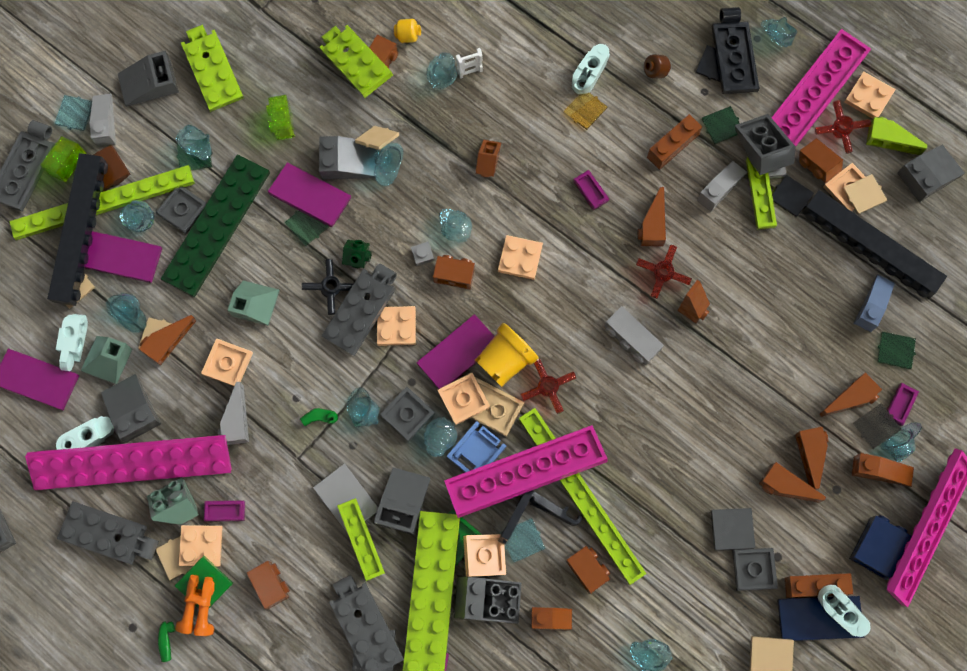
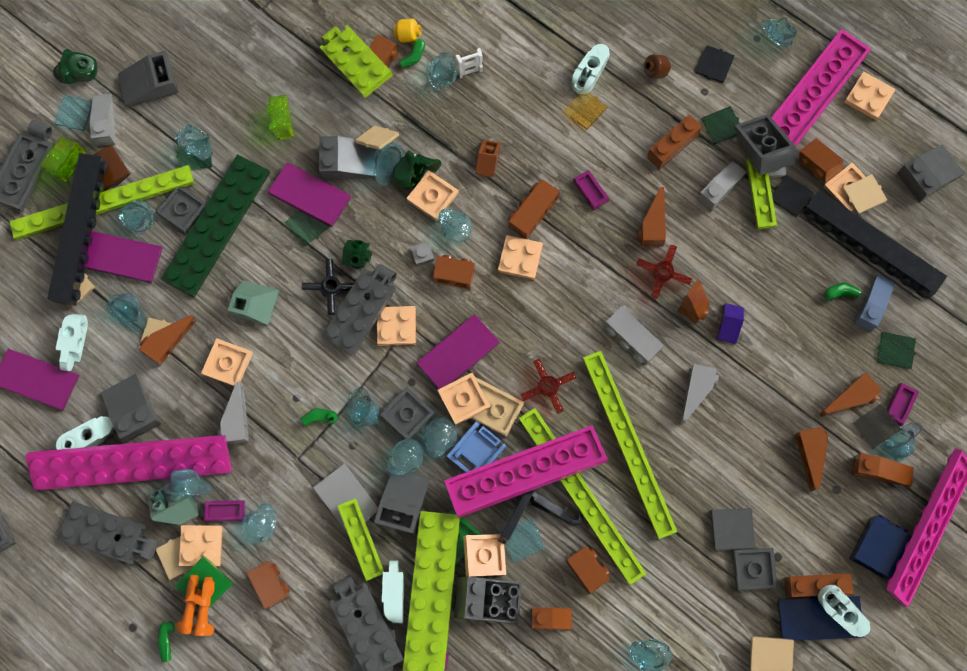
sand green slope [81,336,133,384] -> none
lime hinge [181,24,244,112] -> none
yellow piece [475,323,539,387] -> none
black hinge [711,7,760,94] -> none
dark orange slope [759,462,826,503] -> none
clear red bar [815,100,871,154] -> none
lime slope [866,117,927,155] -> none
none -> dark green head [53,49,98,85]
none -> clear light blue piece [164,469,212,496]
none -> clear light blue hair [242,504,277,544]
none -> light aqua piece [382,561,404,623]
none -> clear light blue hair [388,439,424,476]
none -> dark green head [393,150,442,189]
none -> green arm [399,39,425,69]
none -> light nougat plate [407,170,459,221]
none -> dark orange brick [508,179,560,239]
none -> lime plate [583,351,677,540]
none -> light grey slope [680,364,719,424]
none -> dark purple slope [717,303,744,344]
none -> green arm [824,282,861,301]

